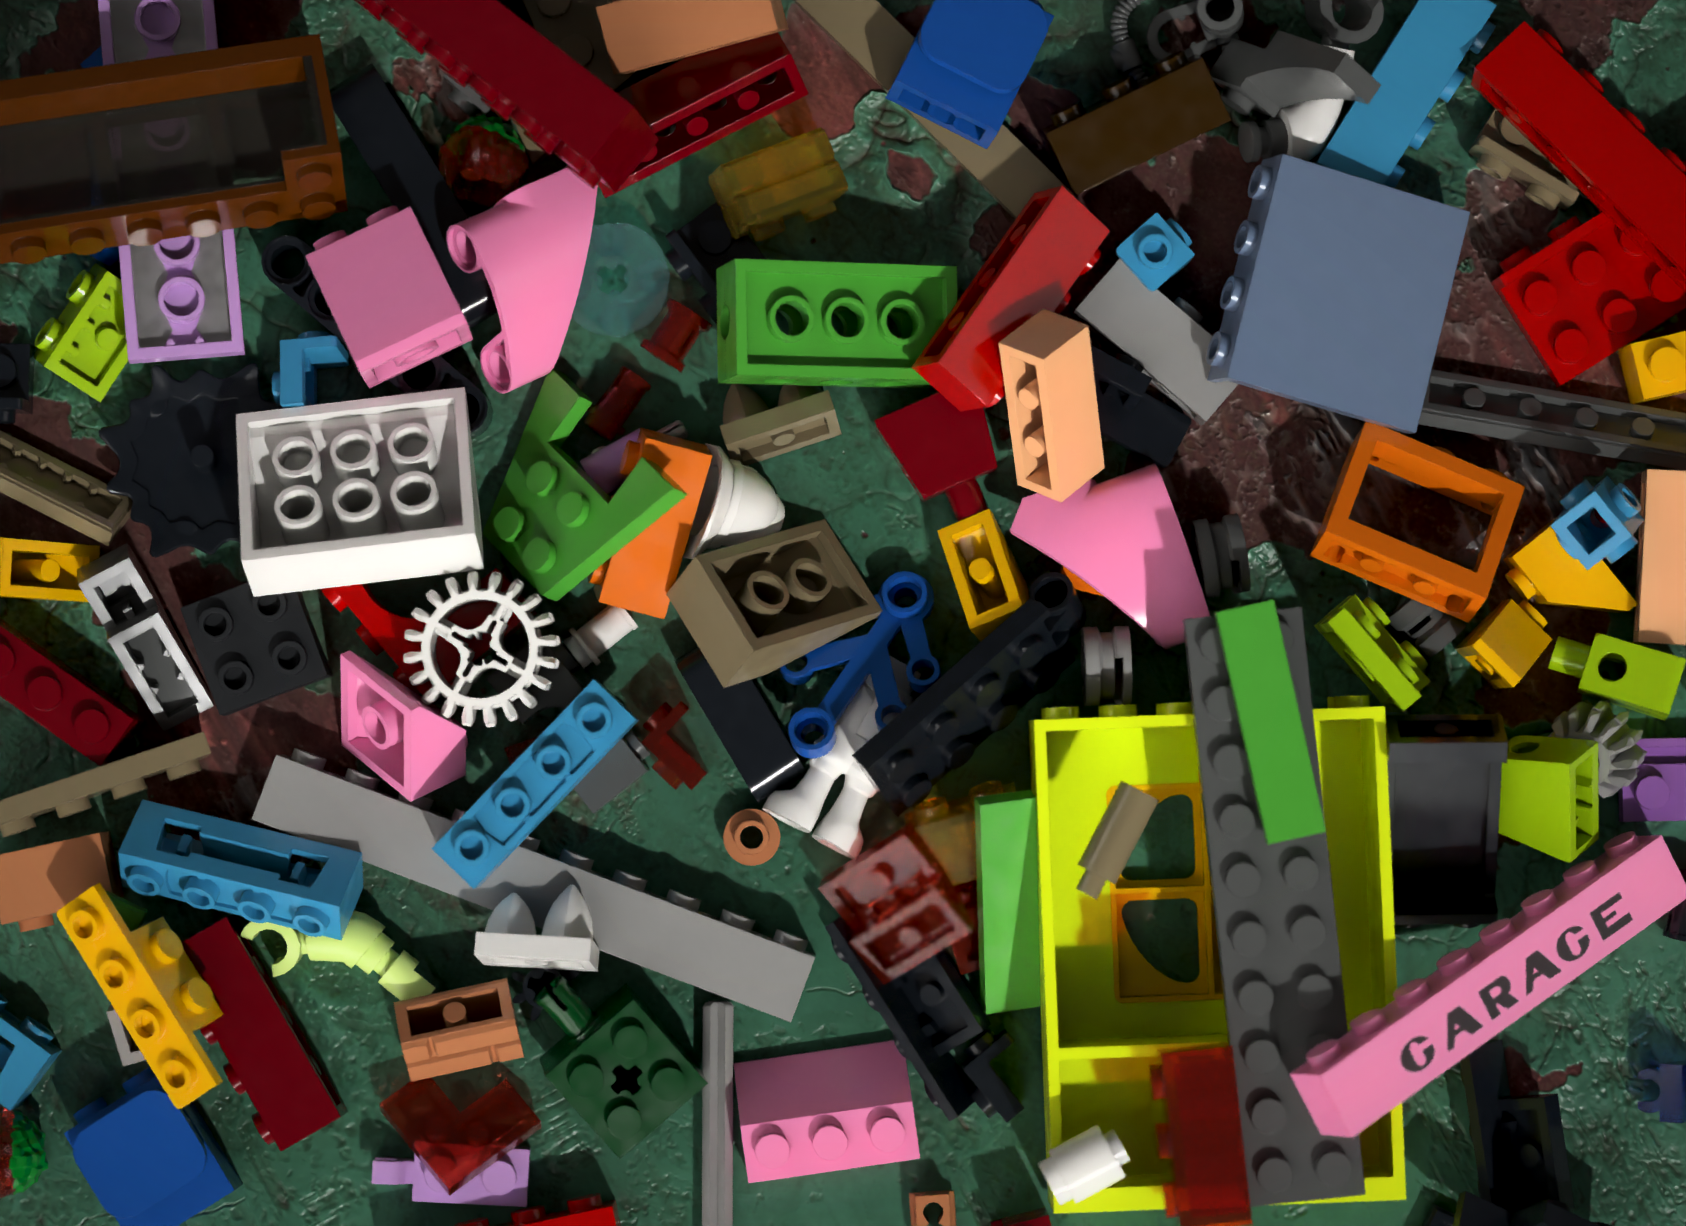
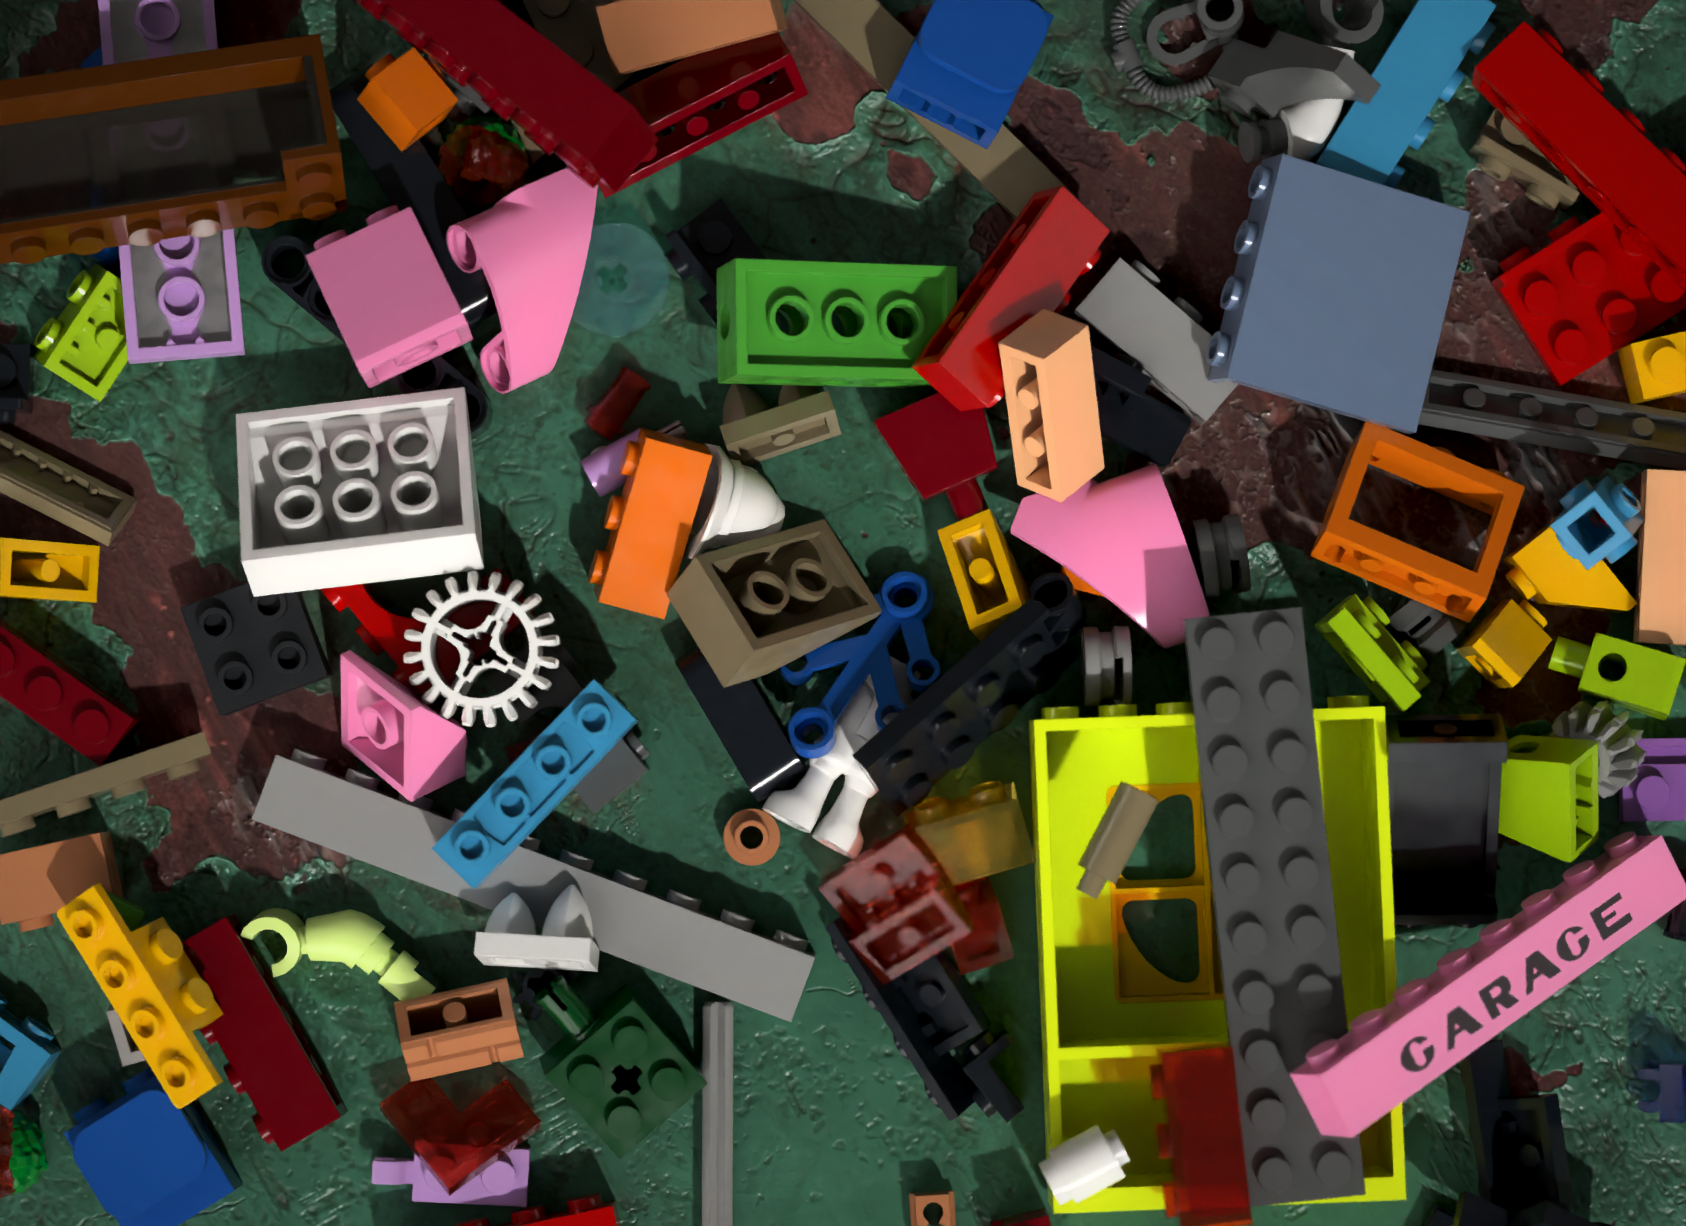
dark grey slope [77,543,214,732] -> none
black piece [99,363,283,558] -> none
dark azure brick [118,799,364,940] -> none
dark azure bracket [272,331,349,408] -> none
bright green wing [482,368,688,602] -> none
white pin [563,605,638,668] -> none
clear red bush [640,298,713,373] -> none
clear red bracket [641,701,709,790] -> none
clear yellow brick [708,127,848,242] -> none
bright pink slope [733,1040,920,1183] -> none
bright green tile [974,790,1041,1015] -> none
dark brown brick [1042,50,1231,196] -> none
dark azure bracket [1116,212,1195,292] -> none
bright green tile [1214,600,1326,845] -> none
none -> orange brick [357,47,459,152]

